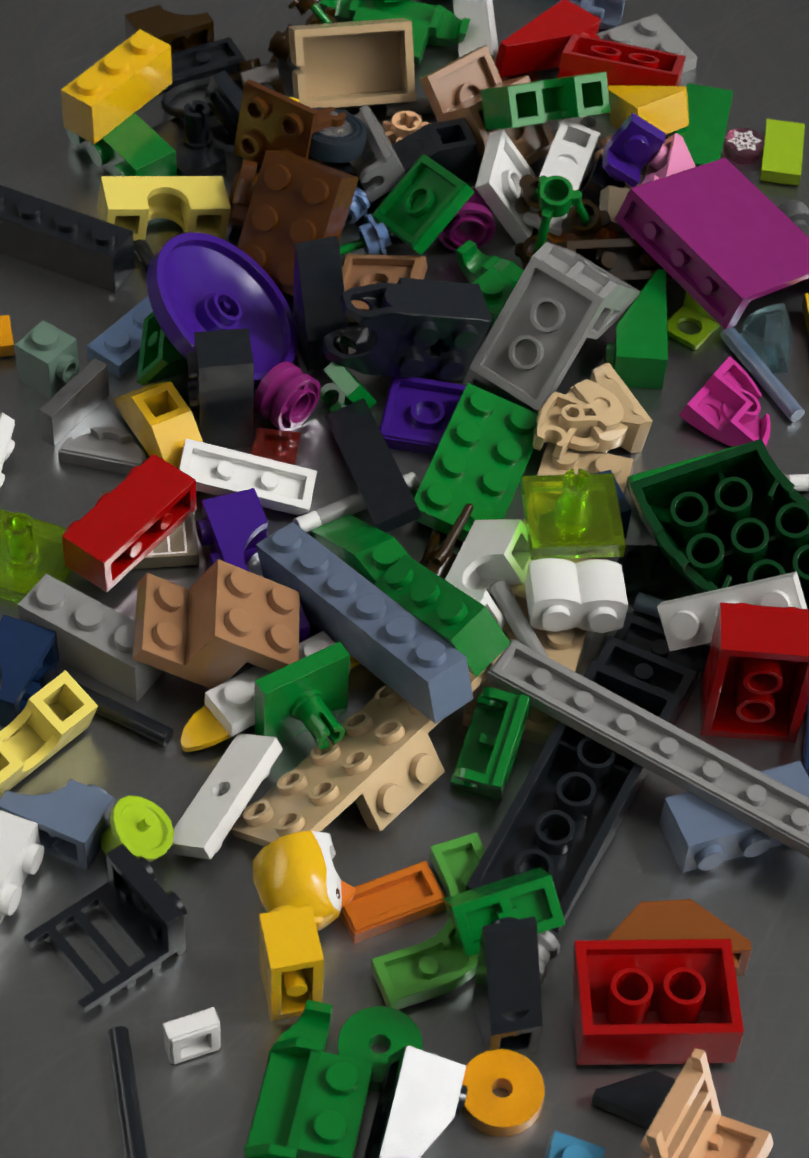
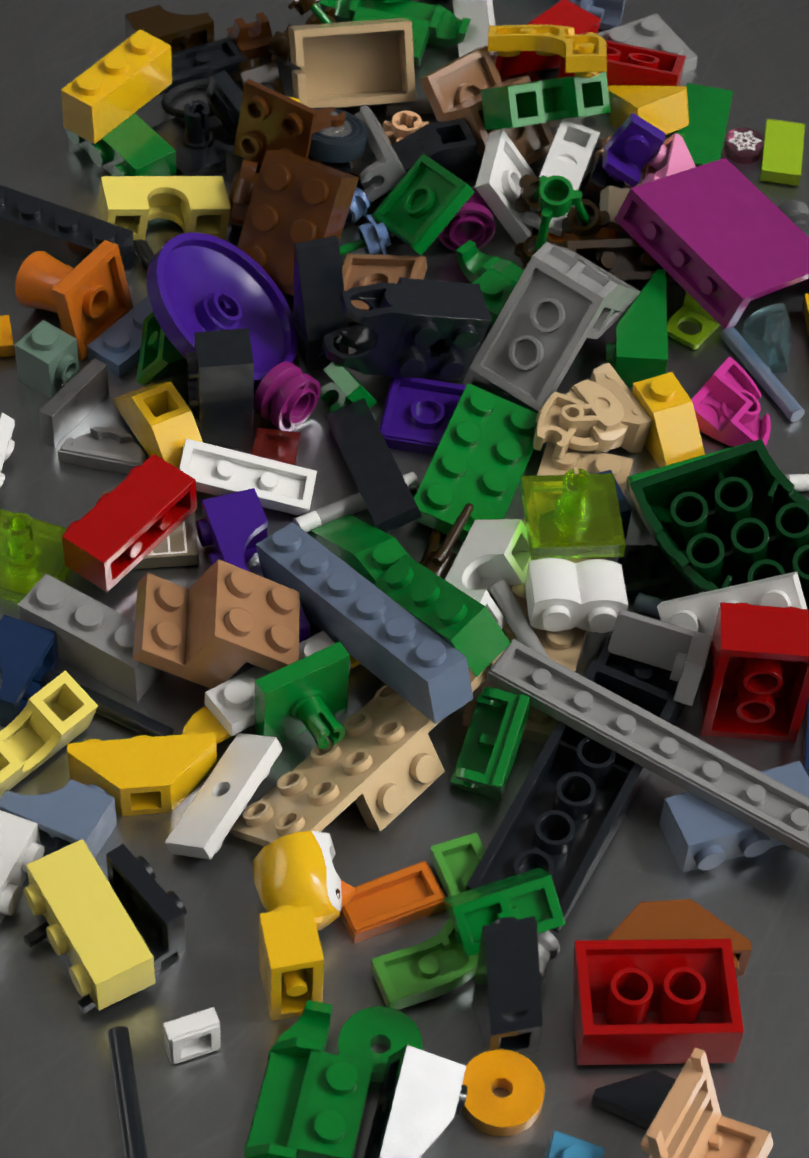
lime piece [101,795,174,862] -> none
none -> orange plant [15,240,133,361]
none -> light yellow brick [23,839,155,1011]
none -> yellow slope [67,731,217,816]
none -> reddish brown tile [227,12,273,61]
none -> yellow plate [488,25,607,78]
none -> light grey bracket [608,610,712,706]
none -> yellow slope [632,372,705,467]

